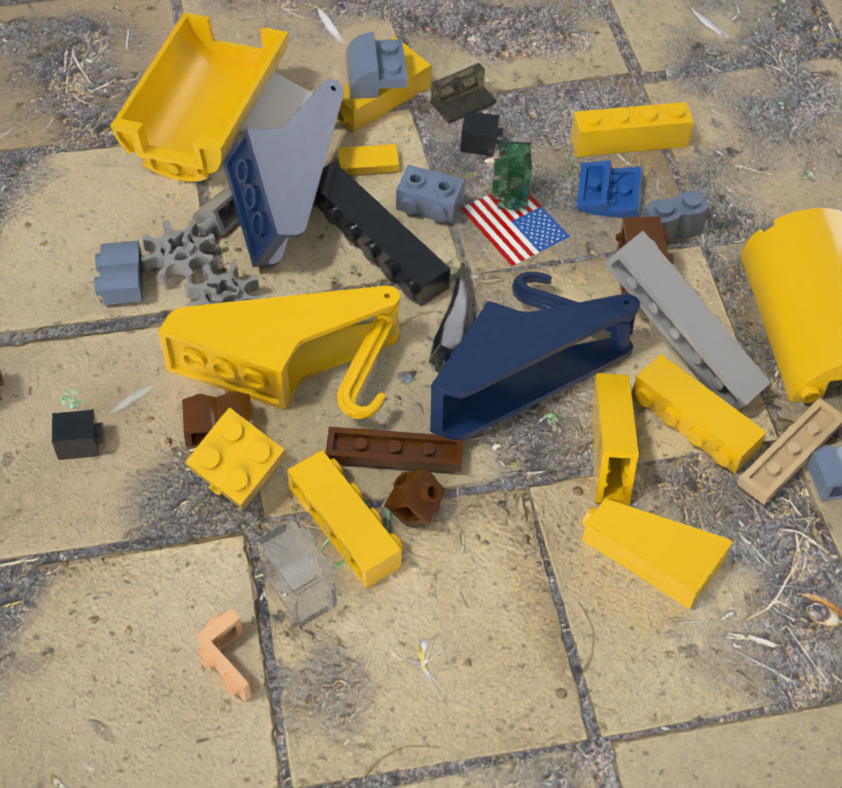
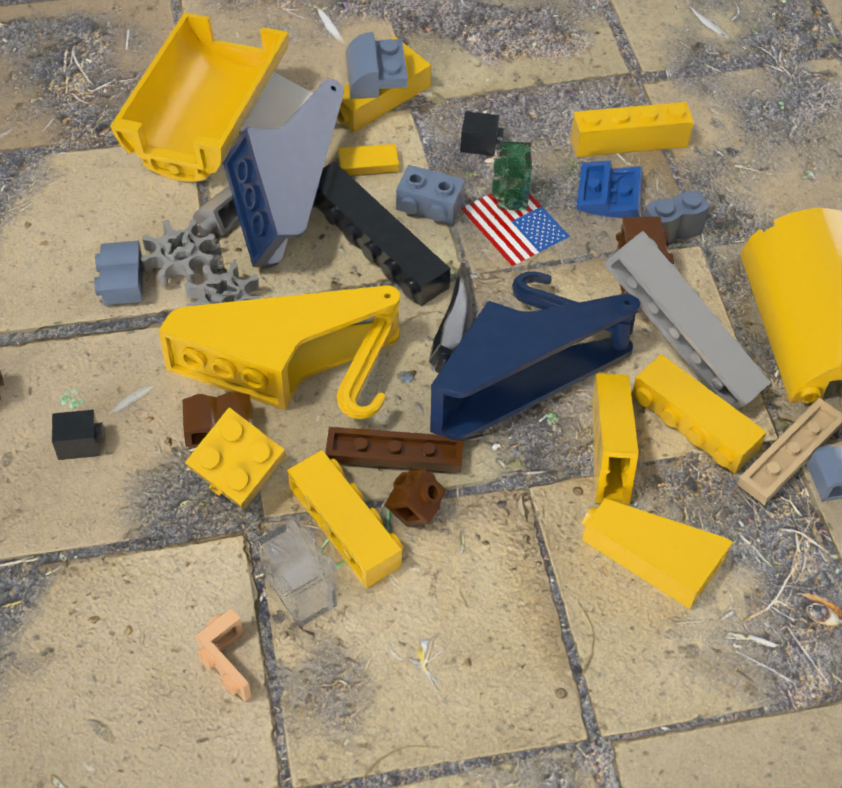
clear smoke panel [431,63,496,124] -> none

